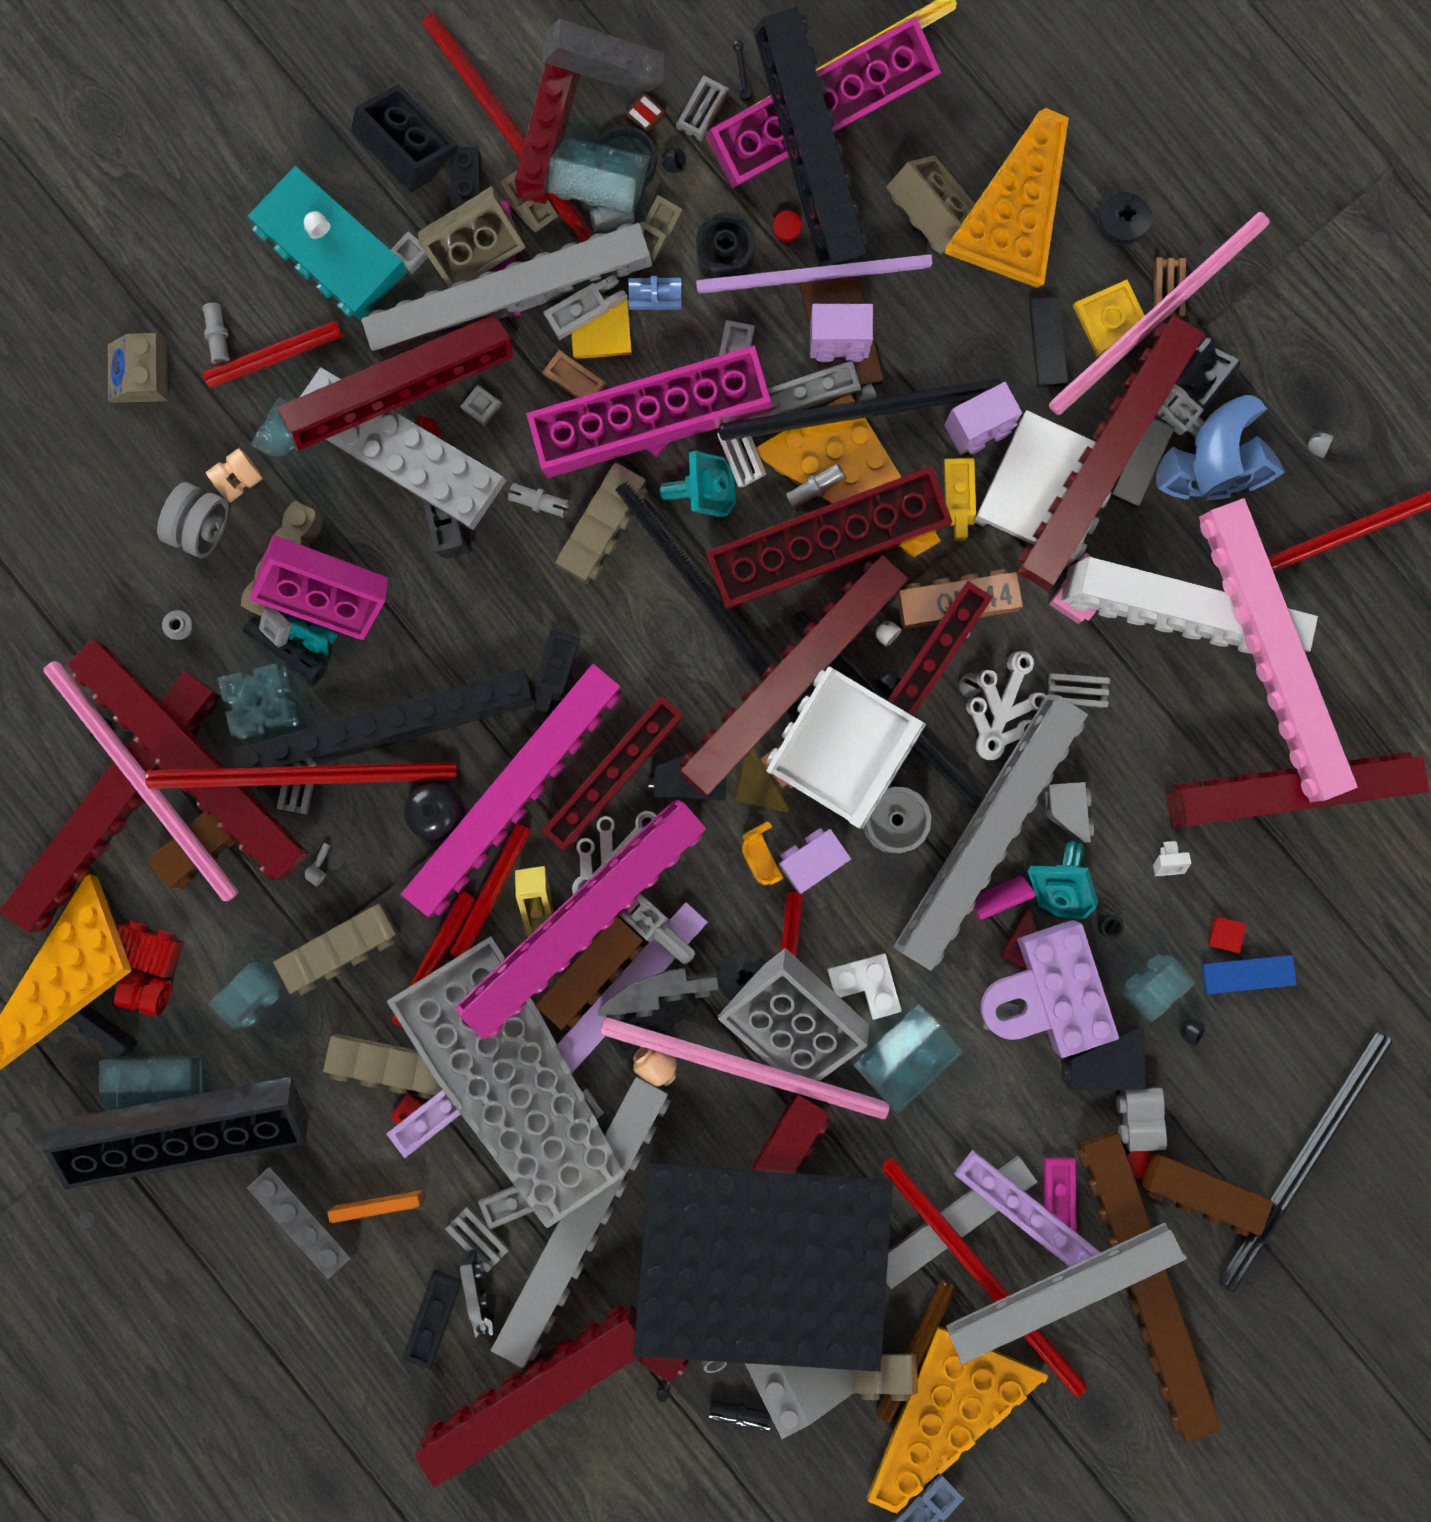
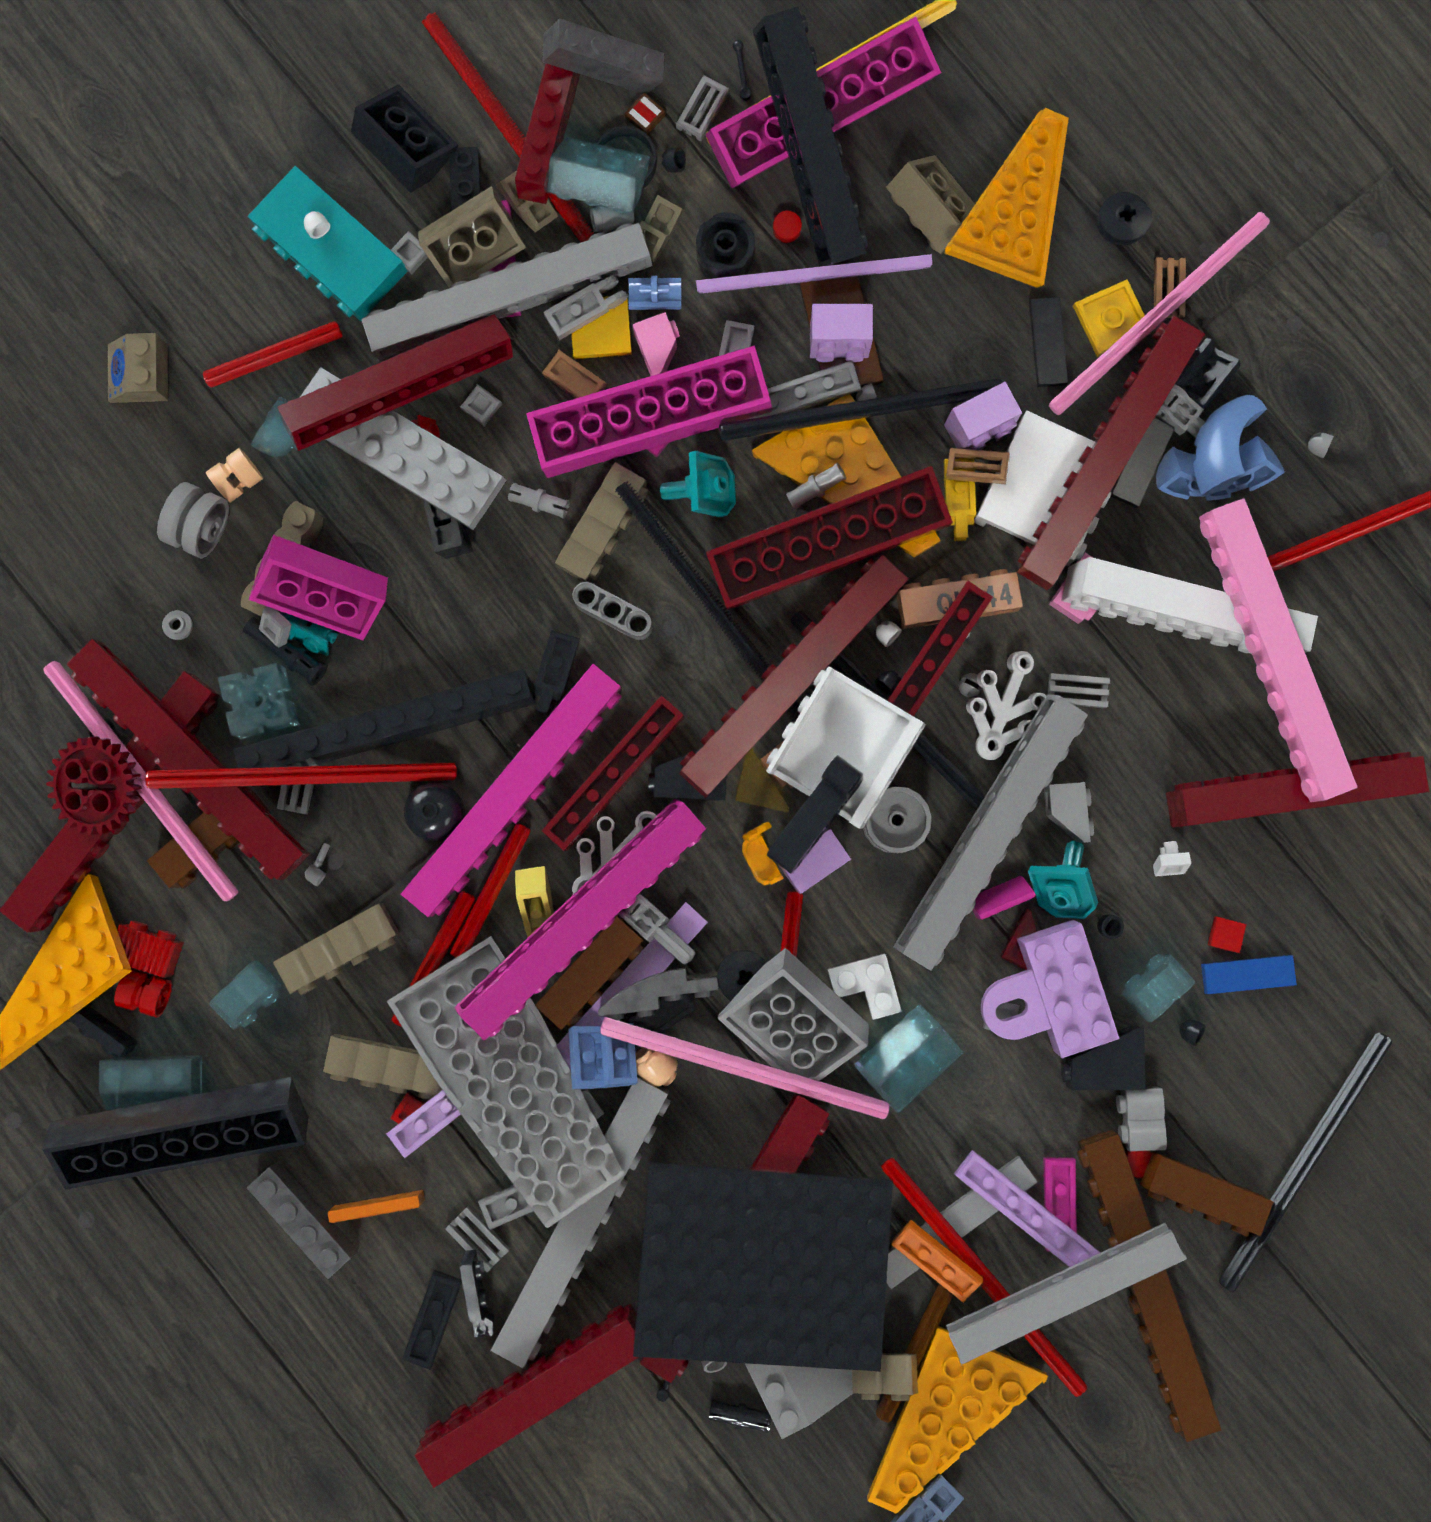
light grey pin [202,303,230,365] -> none
white tile [717,433,767,487] -> none
none -> dark red gear [46,736,142,835]
none -> medium blue slope [568,1023,638,1089]
none -> light grey beam [572,582,653,640]
none -> bright pink slope [633,312,680,376]
none -> black beam [766,755,863,874]
none -> orange tile [891,1220,983,1303]
none -> medium nougat tile [946,448,1010,484]

